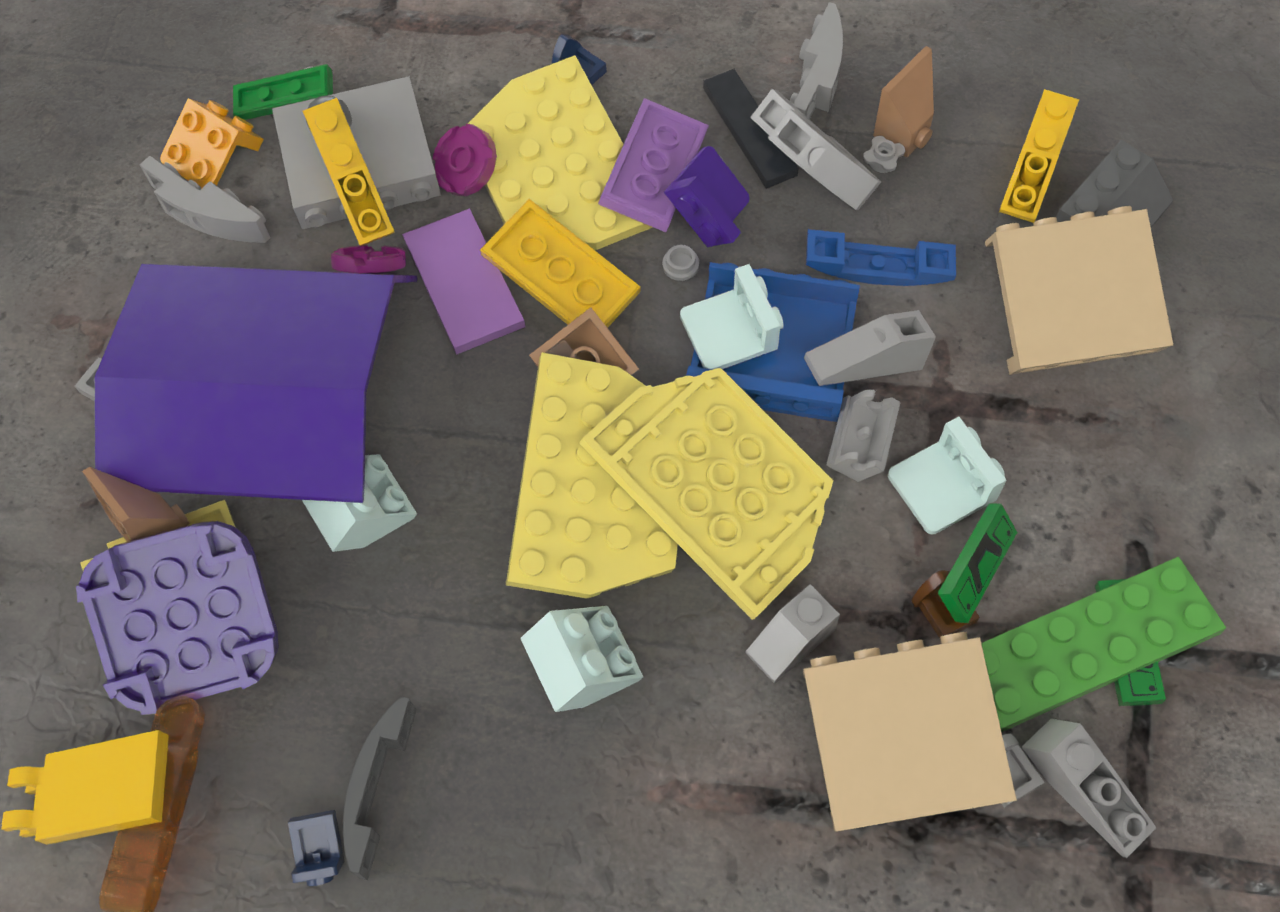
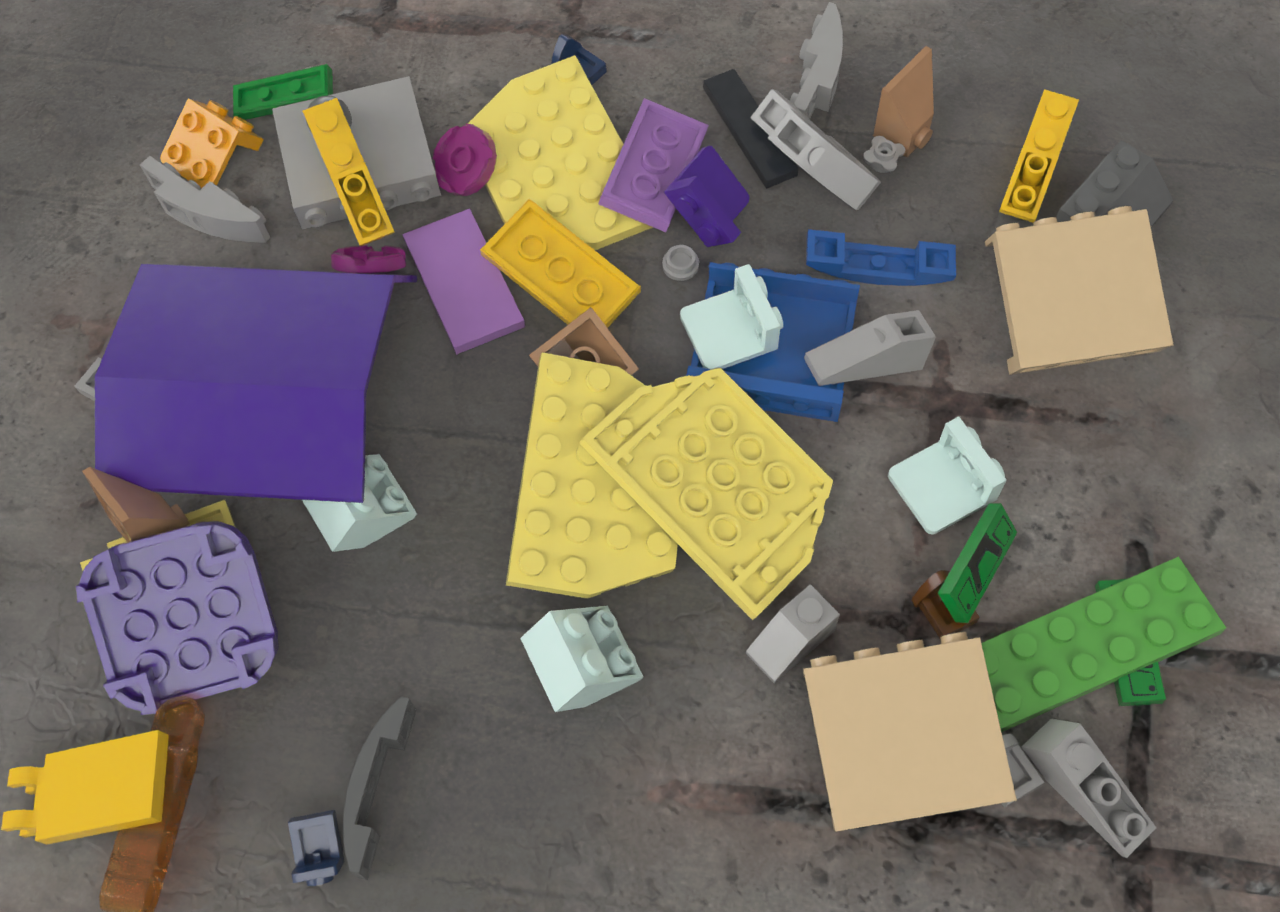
light grey hinge [826,390,900,482] -> none

